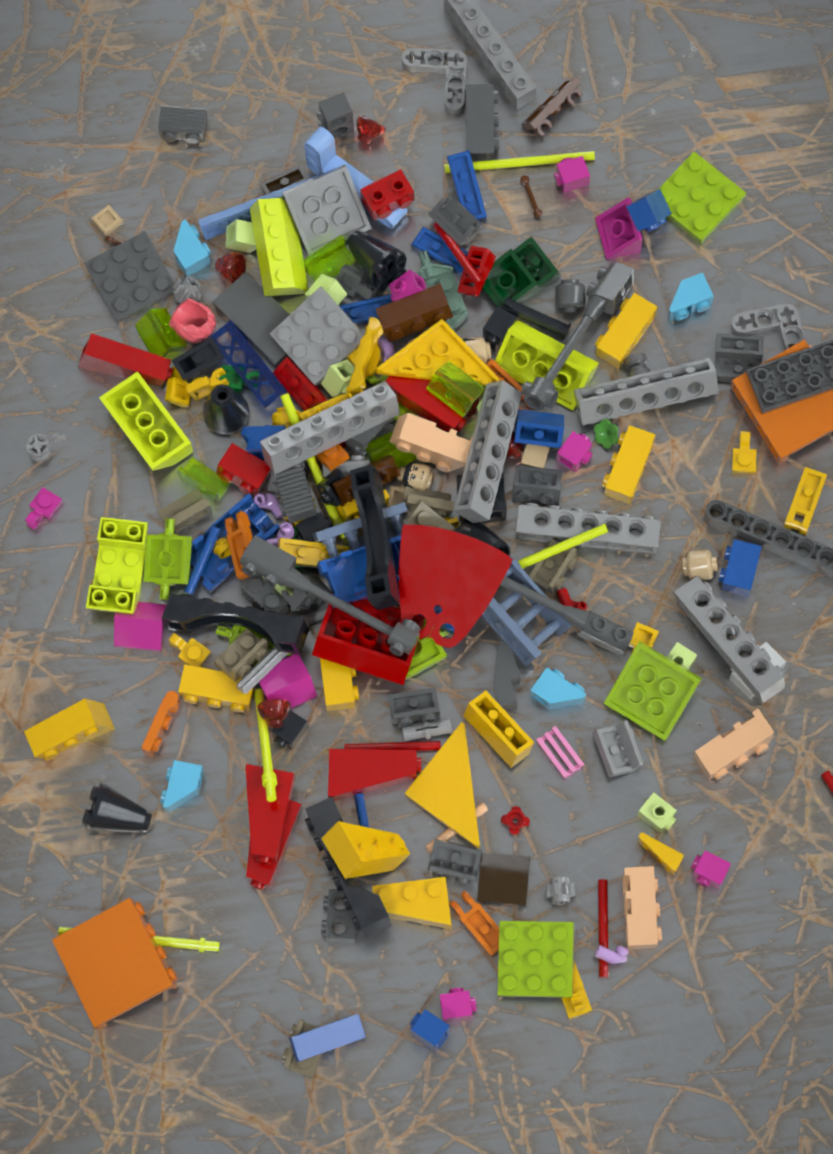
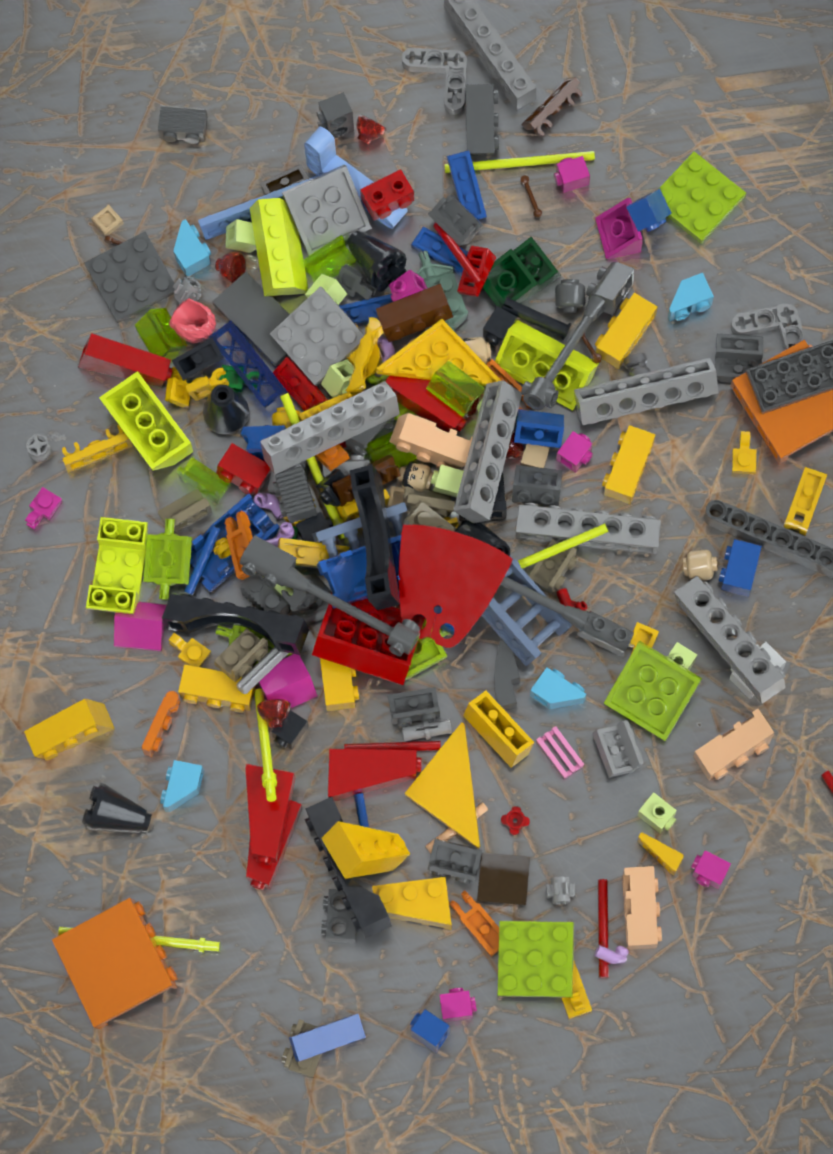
bright green plant [594,419,619,449] -> none
none -> yellow plate [62,425,133,473]
none -> yellowish green brick [430,465,464,498]
none -> reddish brown hinge [581,333,602,363]

